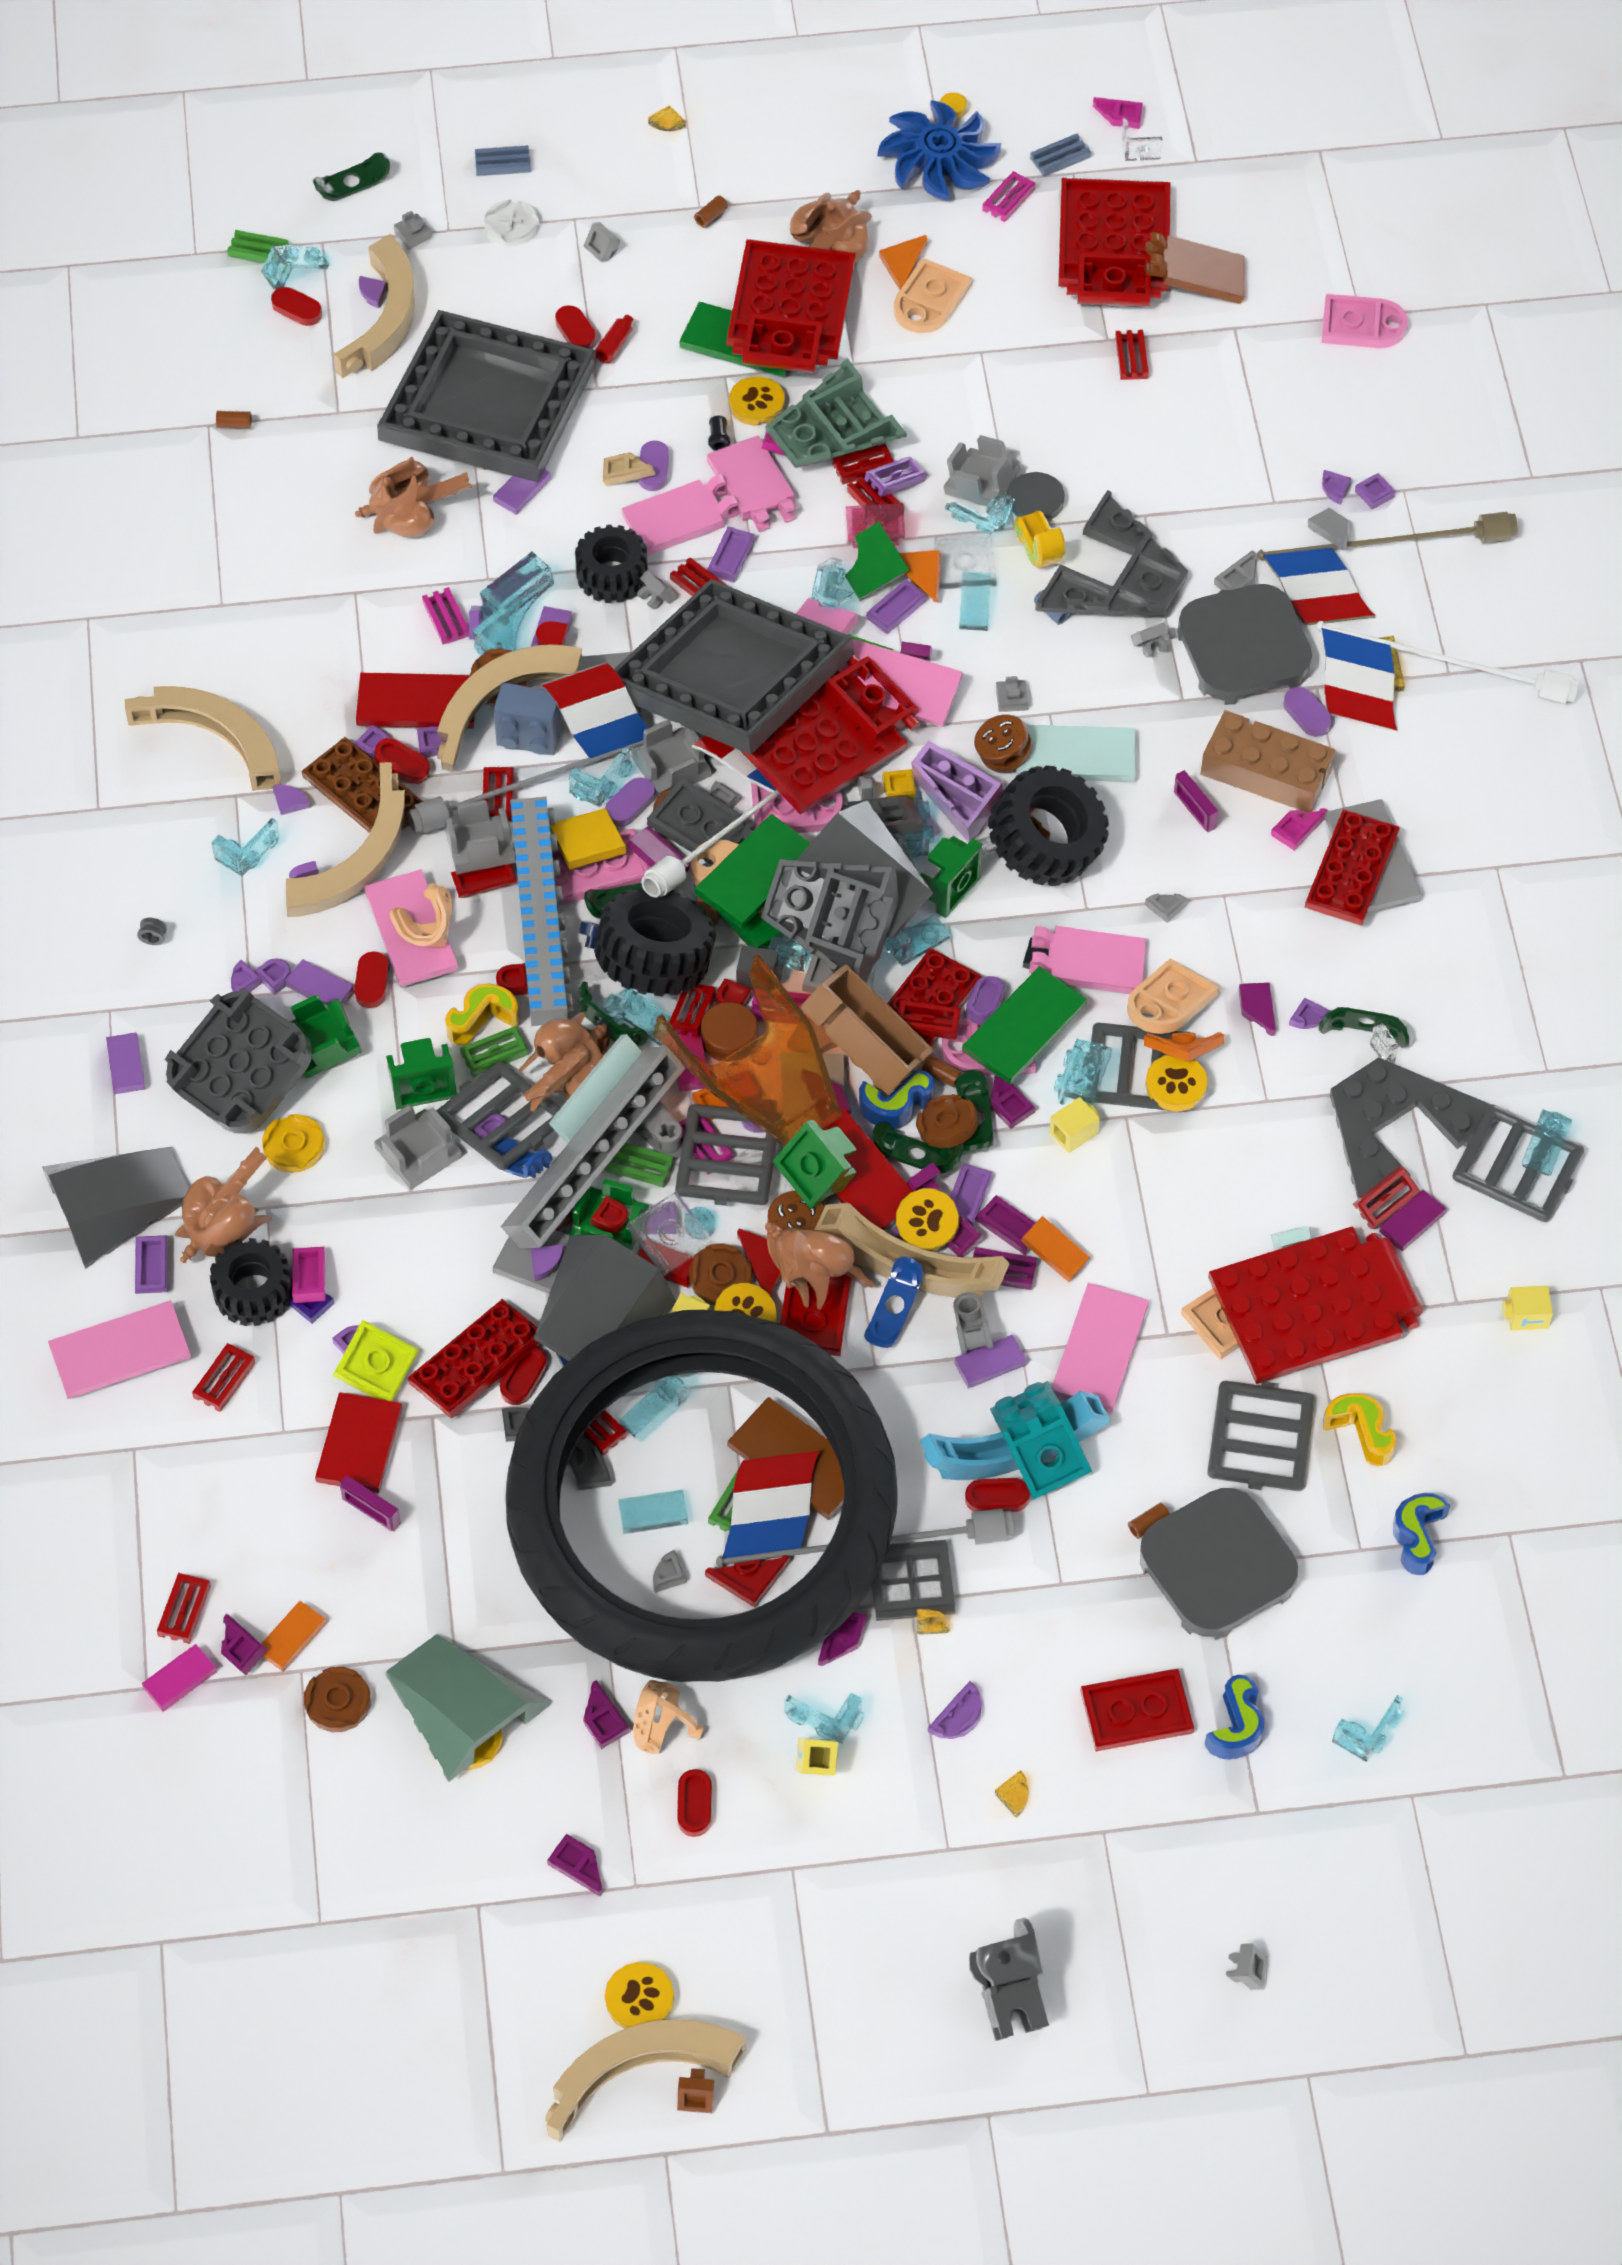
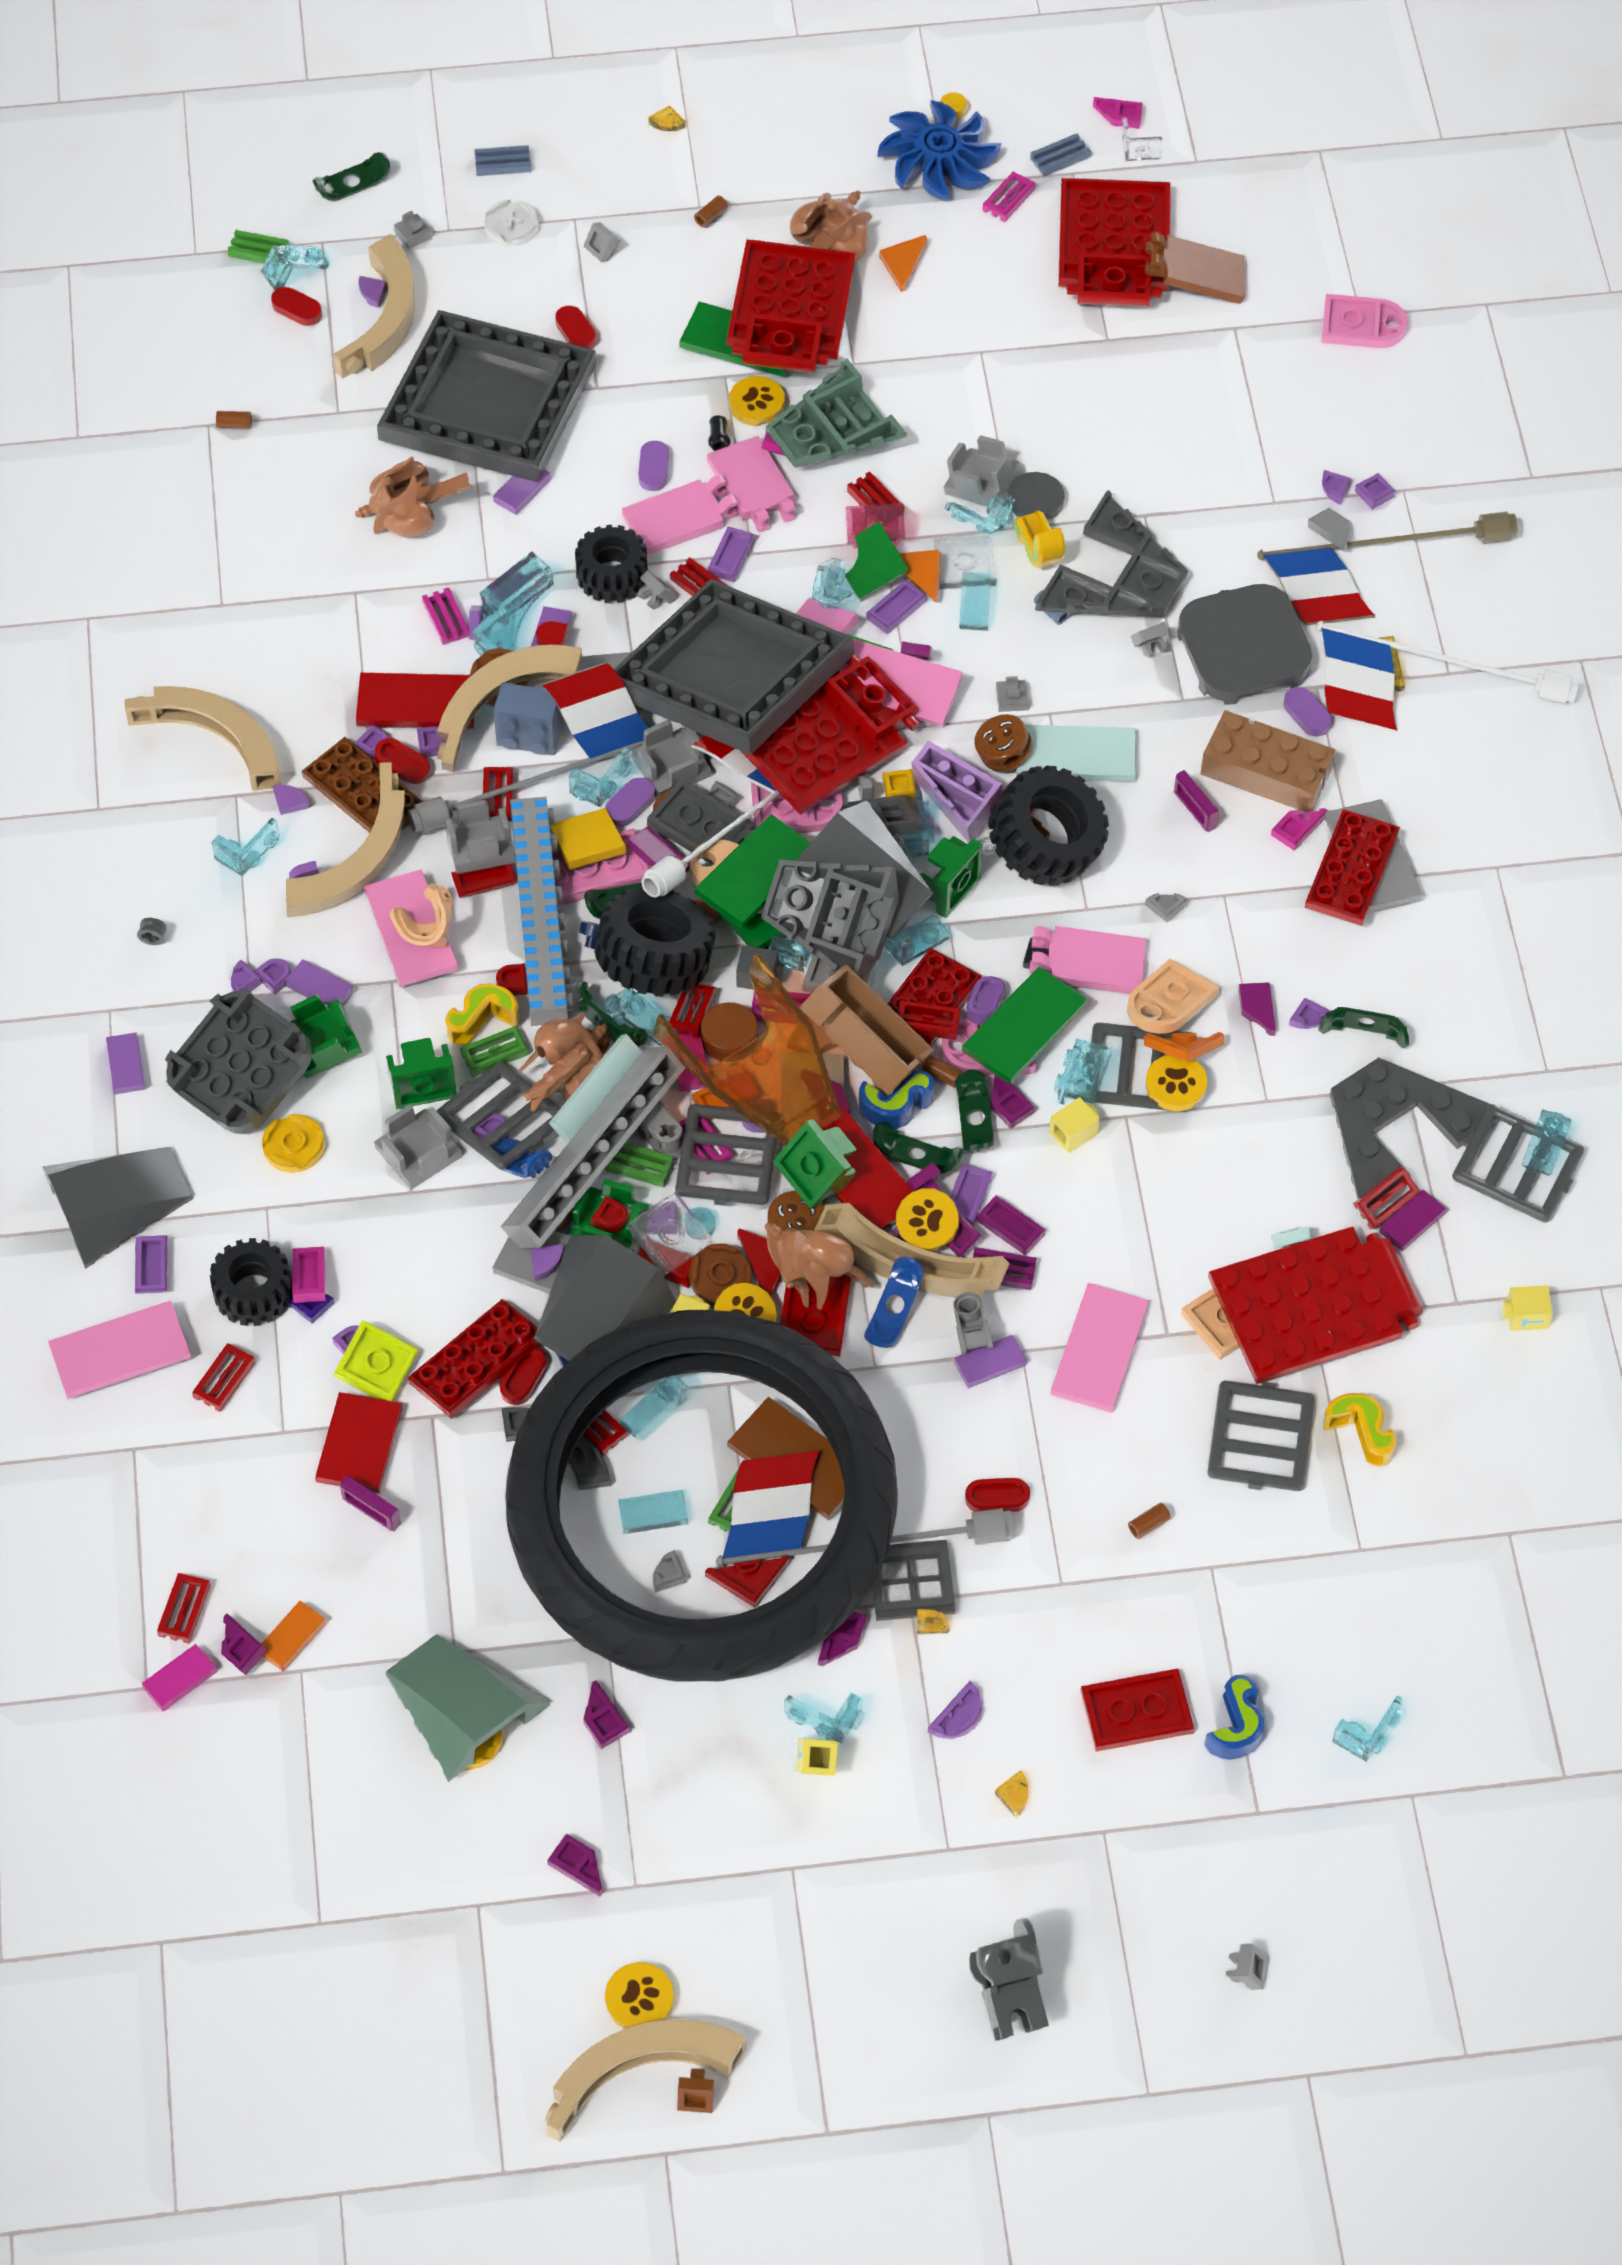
nougat hair [175,1147,272,1263] -> none
dark orange tile [304,1667,371,1732] -> none
red tile [354,951,389,1008] -> none
red cylinder [595,314,634,364] -> none
tan tile [603,452,656,486] -> none
light nougat helmet [633,1680,704,1754] -> none
red tile [677,1769,712,1837] -> none
red tile [716,978,752,1006] -> none
red tile [832,443,894,485] -> none
medium lavender tile [864,456,927,497] -> none
light nougat tile [894,258,972,333] -> none
dark orange tile [916,1094,979,1148] -> none
medium azure arch [920,1391,1111,1480] -> none
teal bracket [990,1381,1092,1500] -> none
orange tile [1021,1216,1090,1282] -> none
red tile [1115,329,1149,380] -> none
dark grey tile [1139,1488,1298,1640] -> none
light grey tile [1214,550,1256,590] -> none
clear tile [1370,1023,1399,1064] -> none
blue animal [1393,1492,1451,1576] -> none

